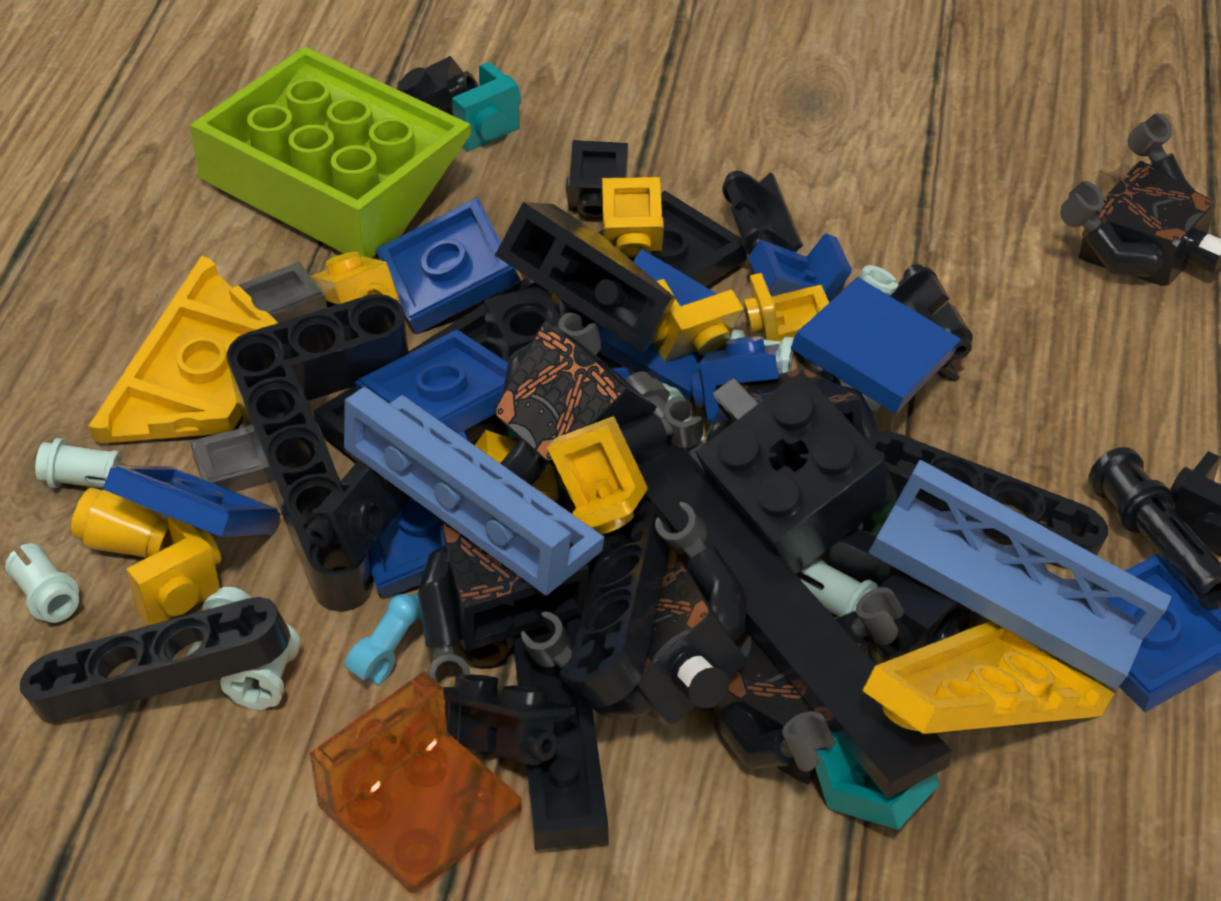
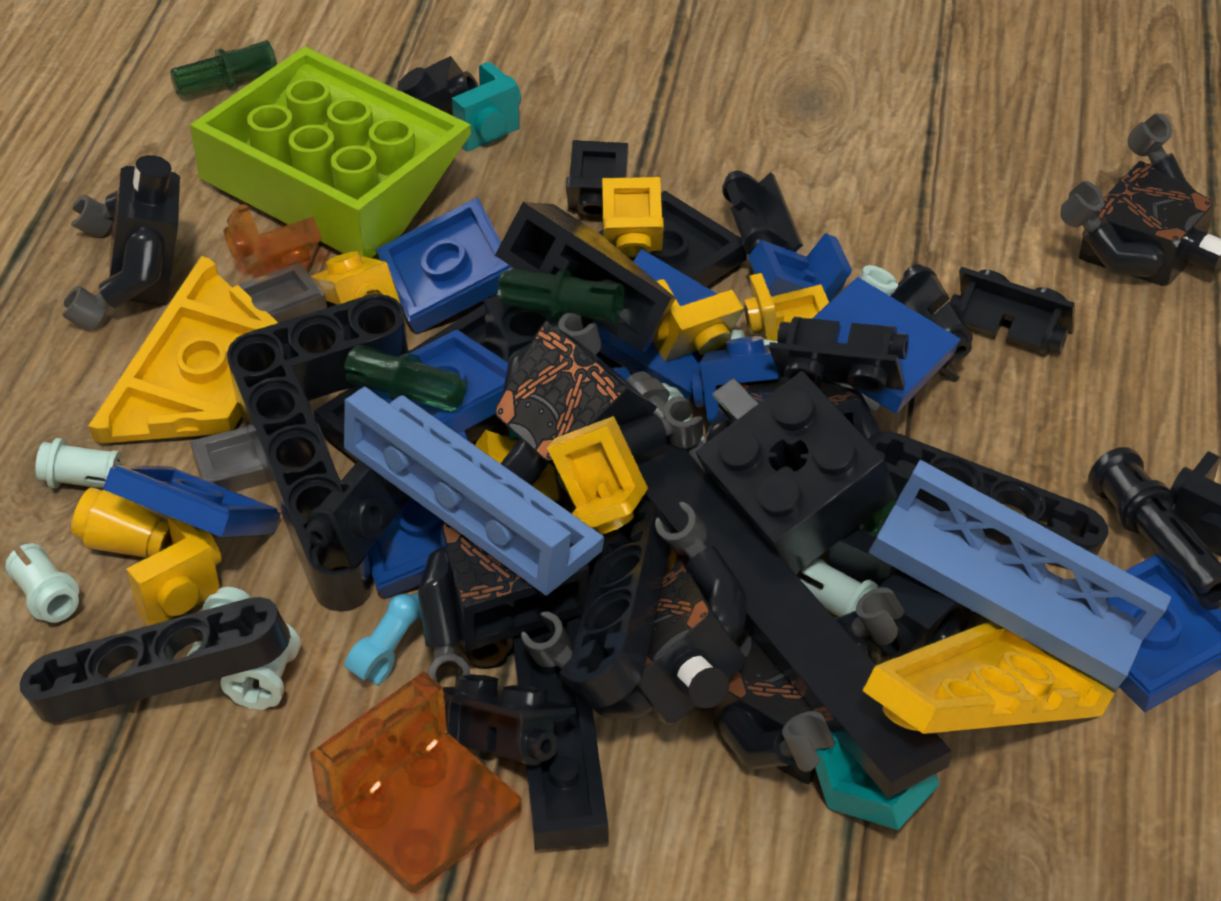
none -> black torso [63,155,180,330]
none -> clear green axle [170,40,277,96]
none -> clear orange bracket [224,204,322,273]
none -> clear green axle [344,344,468,411]
none -> clear green axle [497,268,625,324]
none -> black hinge [768,316,909,393]
none -> black hinge [949,266,1075,355]

